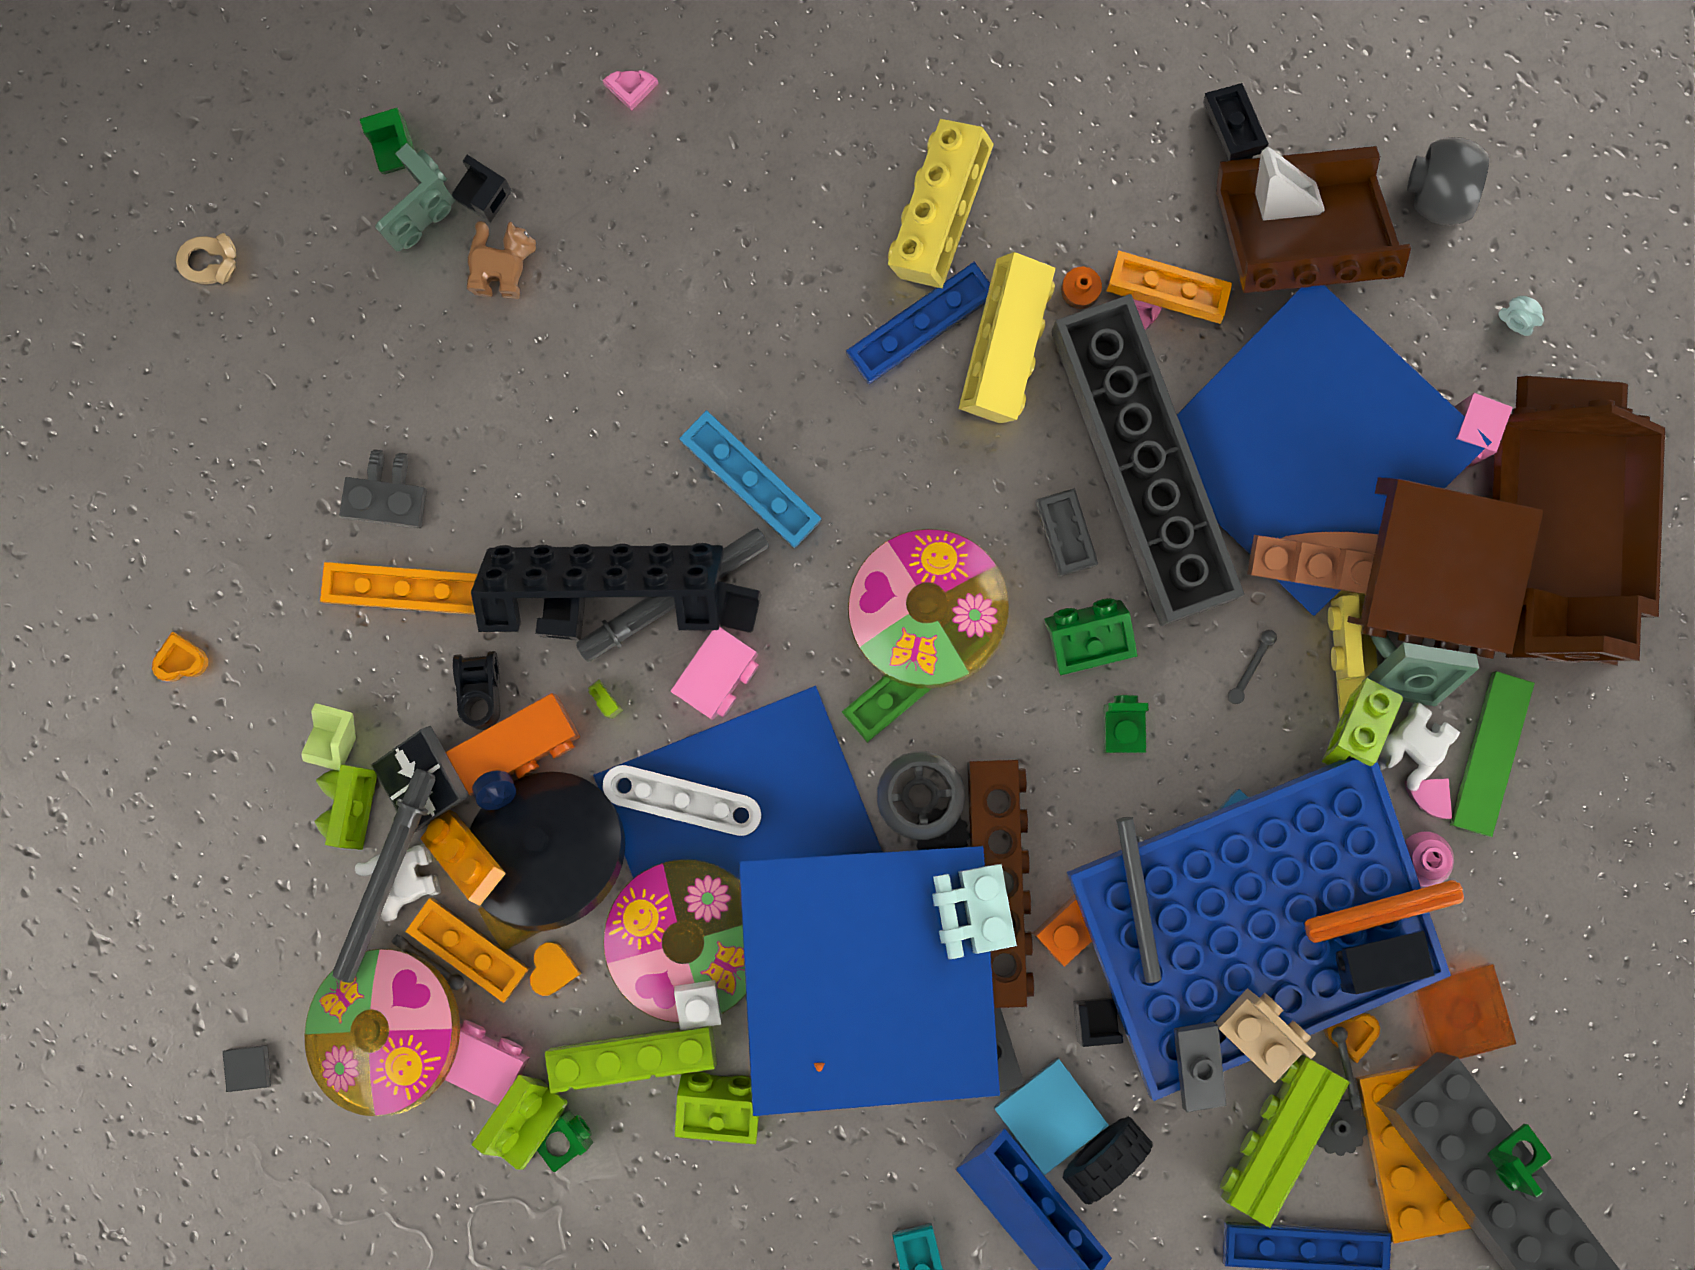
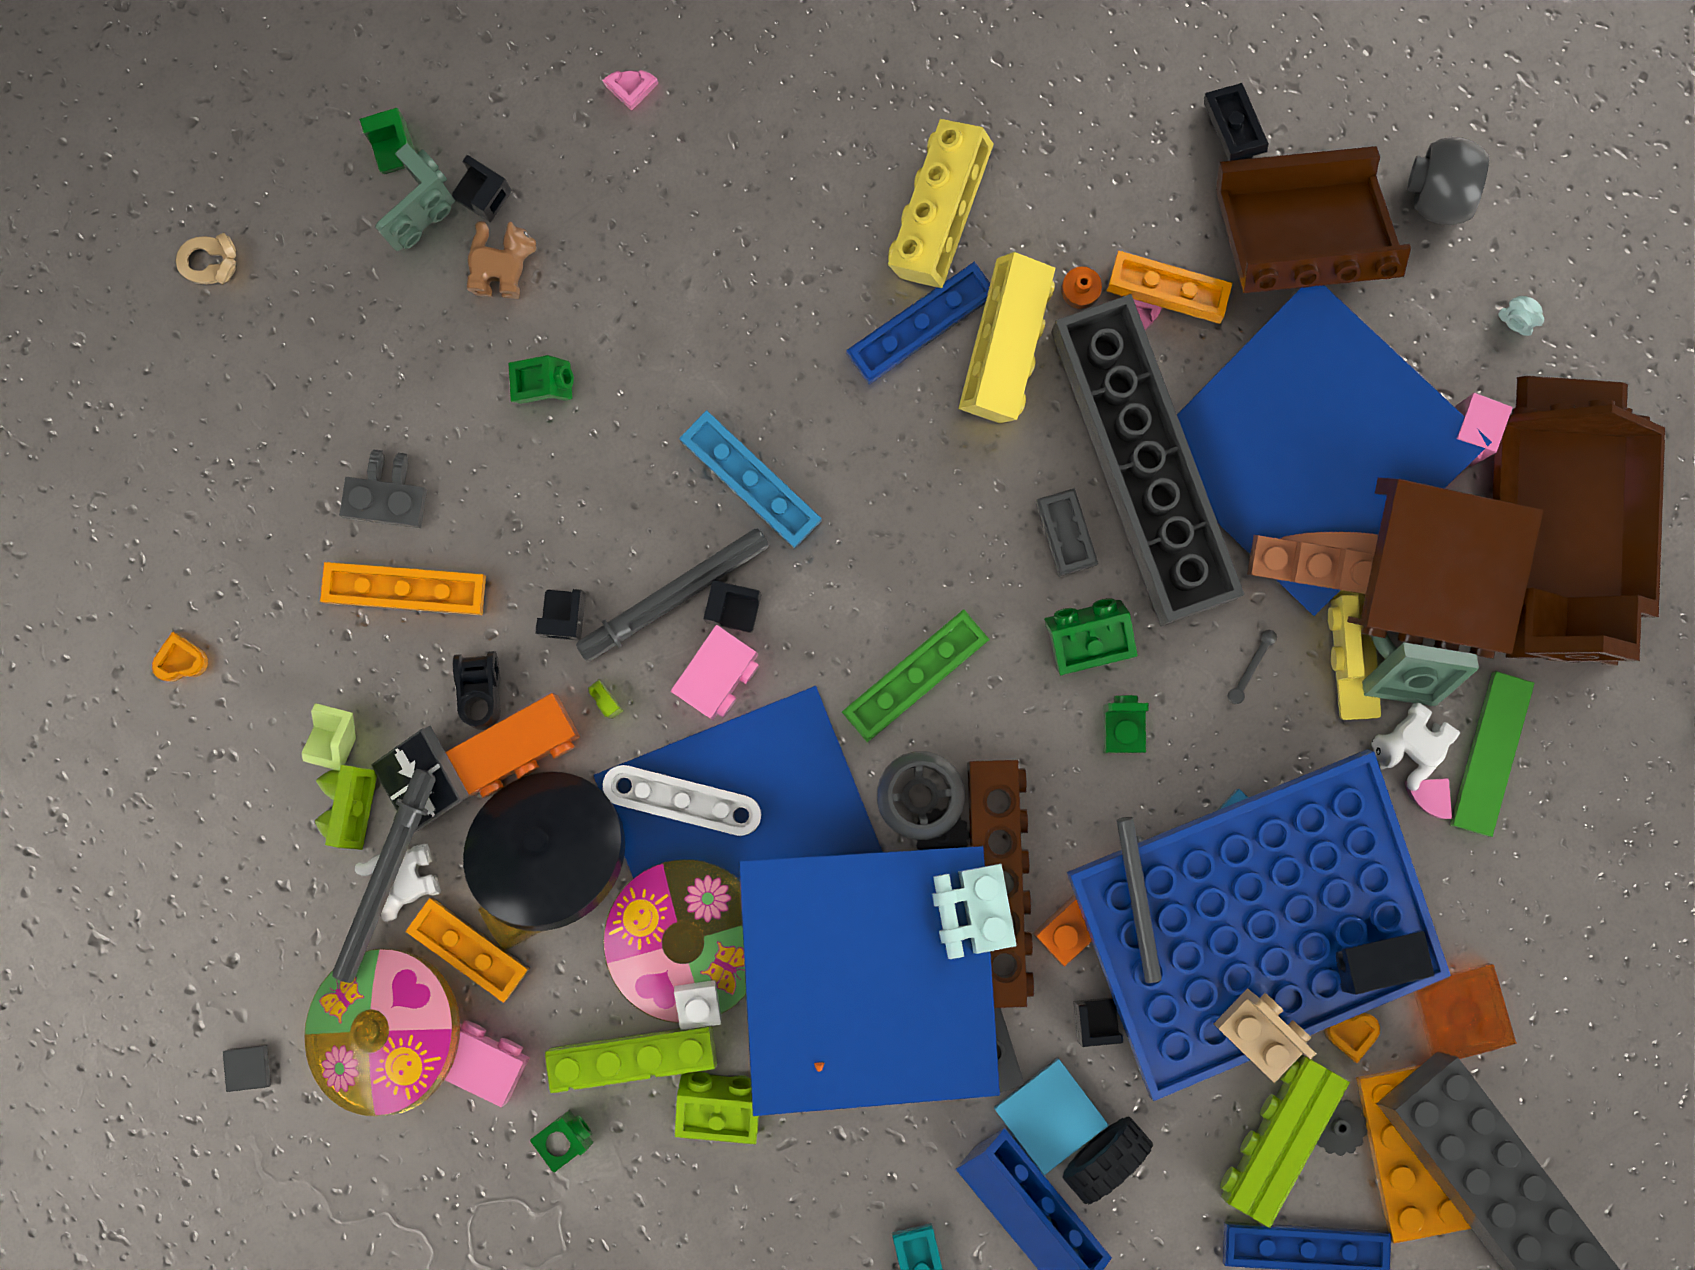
dark grey hinge [391,934,464,990] -> none
light orange plate [420,810,505,906] -> none
black bracket [471,543,724,632] -> none
lime bracket [471,1075,568,1170] -> none
dark blue tile [472,771,516,810] -> none
light orange tile [530,942,582,996] -> none
dish [848,529,1009,689] -> none
dark grey plate [1174,1022,1227,1112] -> none
white slope [1255,147,1325,221] -> none
orange axle [1304,880,1464,943] -> none
lime bracket [1321,678,1403,766] -> none
dark grey hinge [1332,1027,1361,1110] -> none
bright pink cone [1405,832,1454,887] -> none
green bracket [1487,1123,1552,1198] -> none
none -> green bracket [508,355,574,404]

